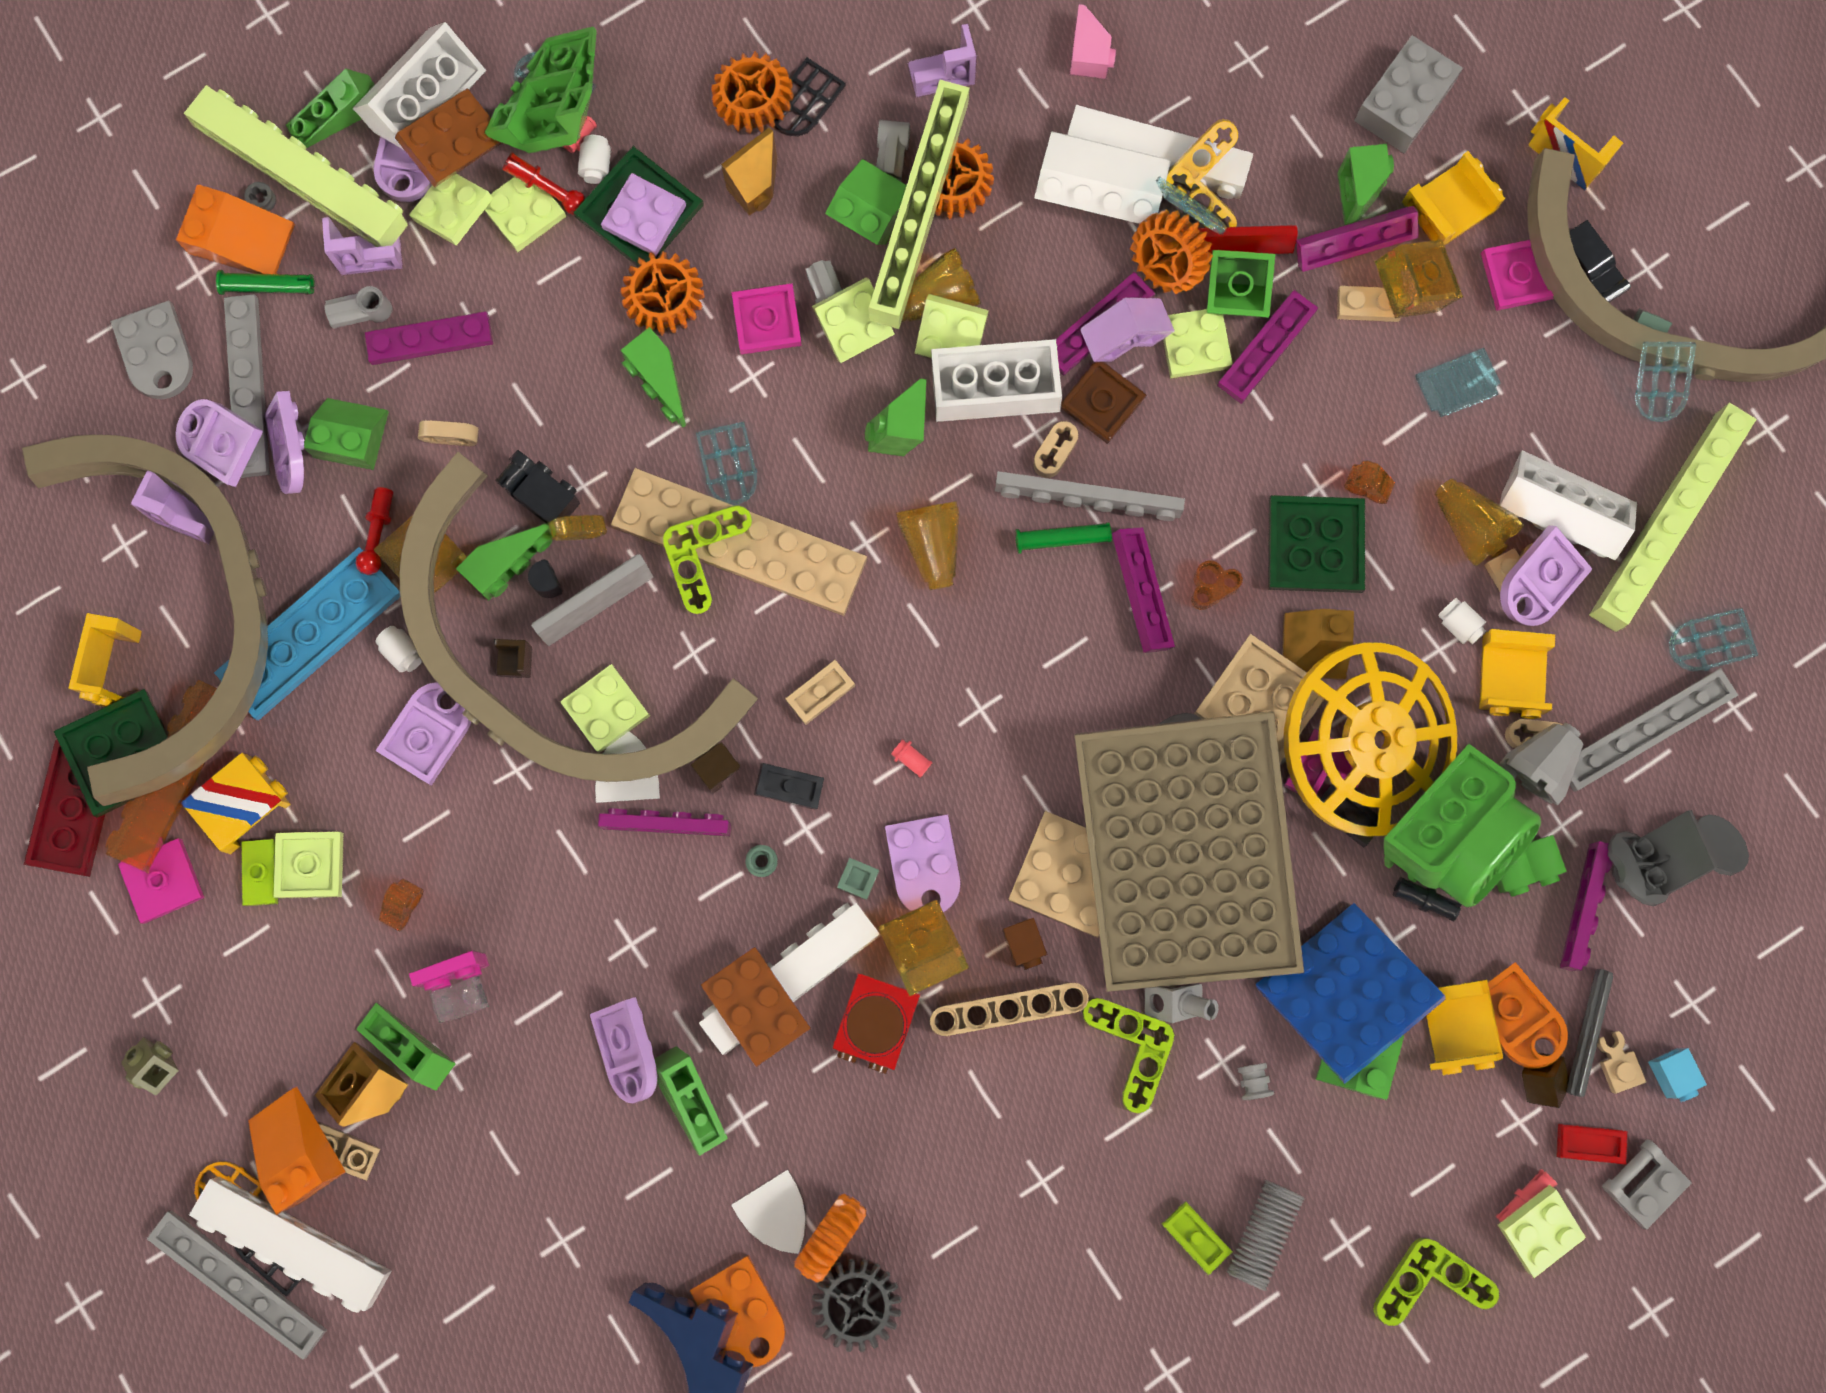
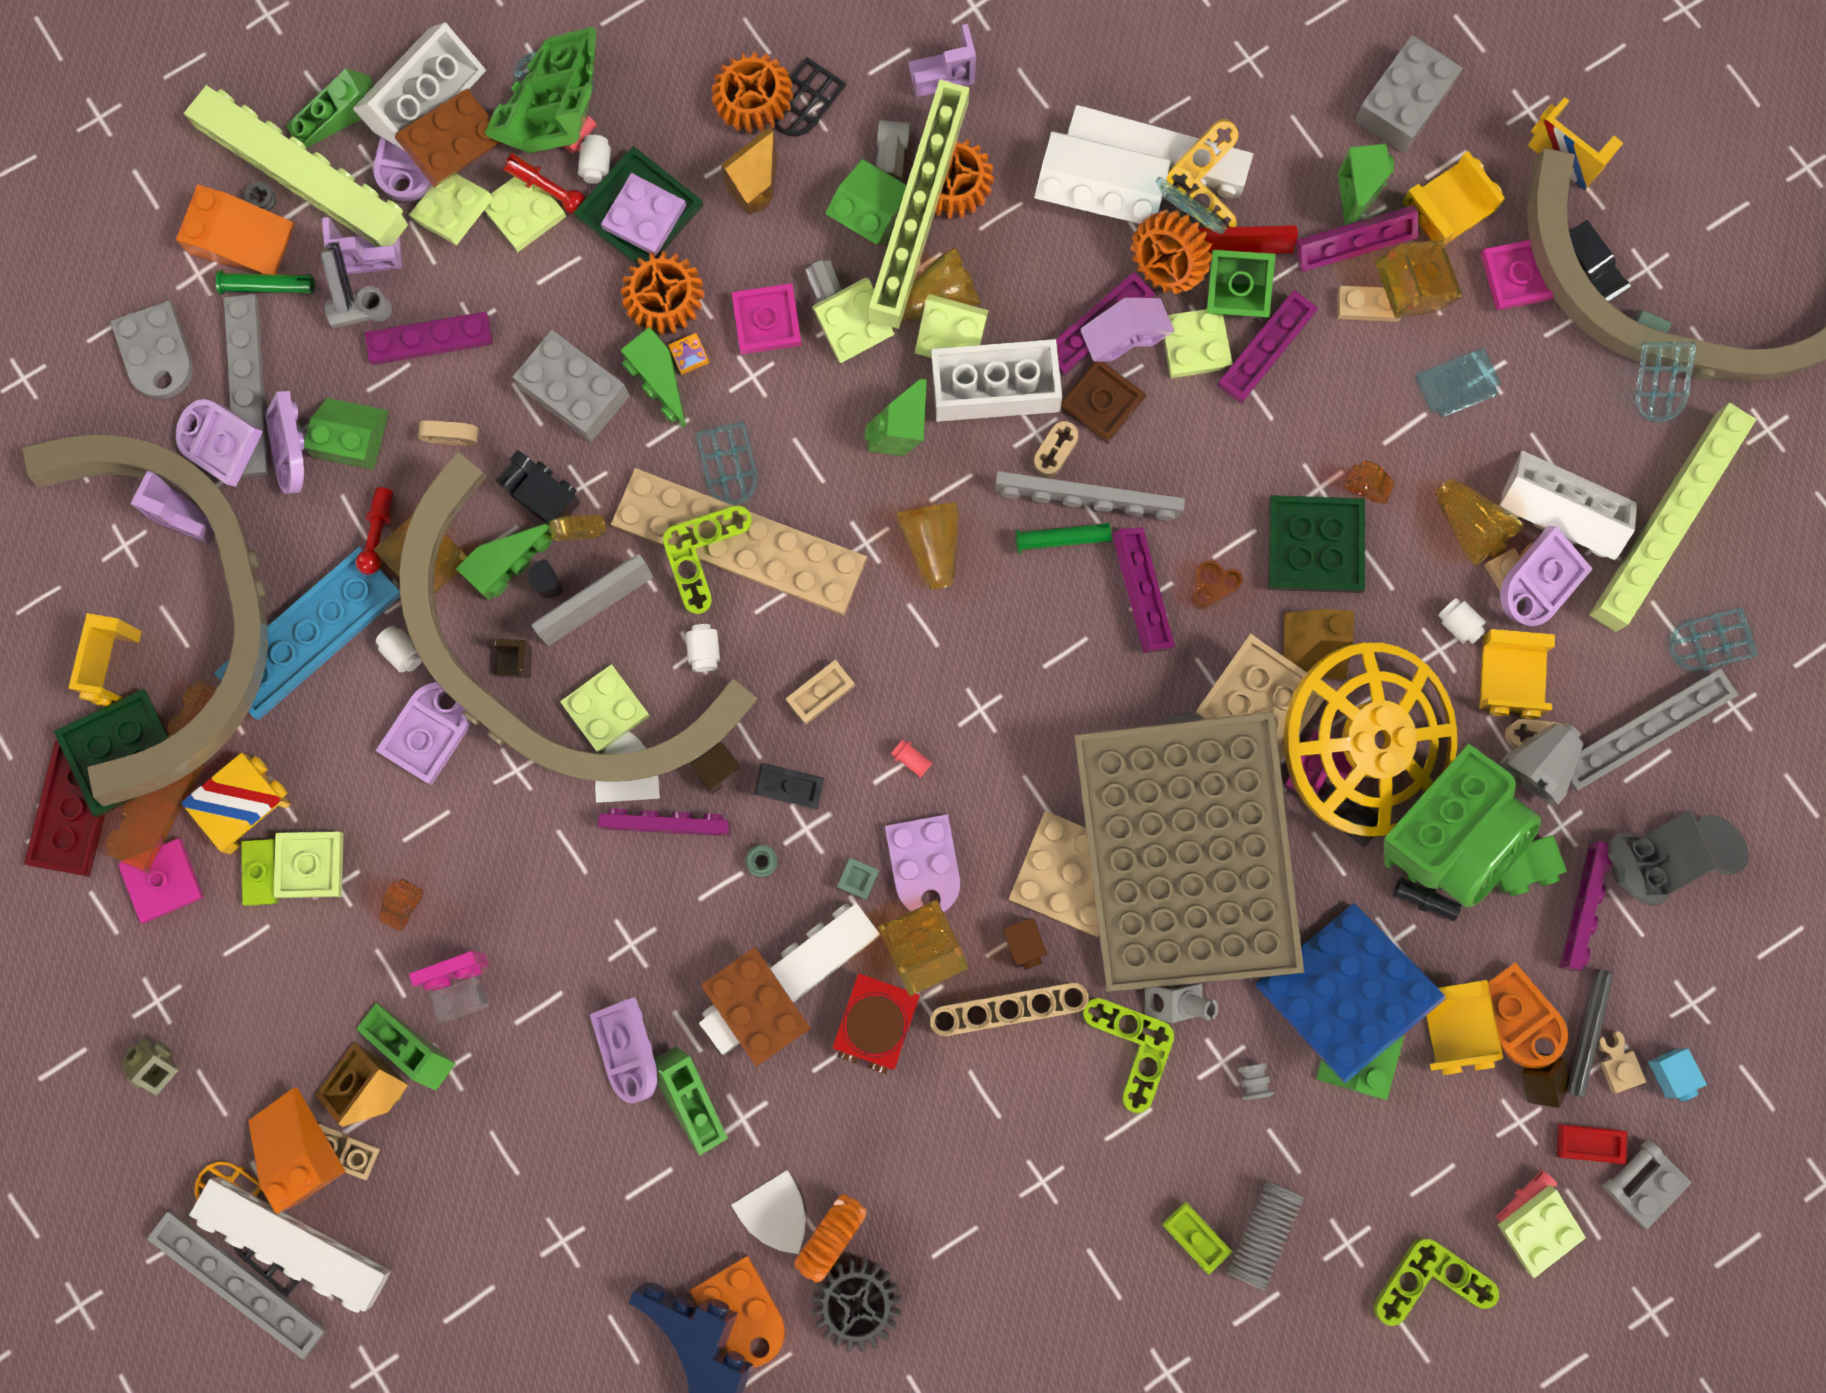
bright pink slope [1070,4,1116,79] -> none
none -> tile [321,241,355,313]
none -> light grey brick [512,330,630,443]
none -> tile [668,333,709,375]
none -> white brick [686,624,720,672]

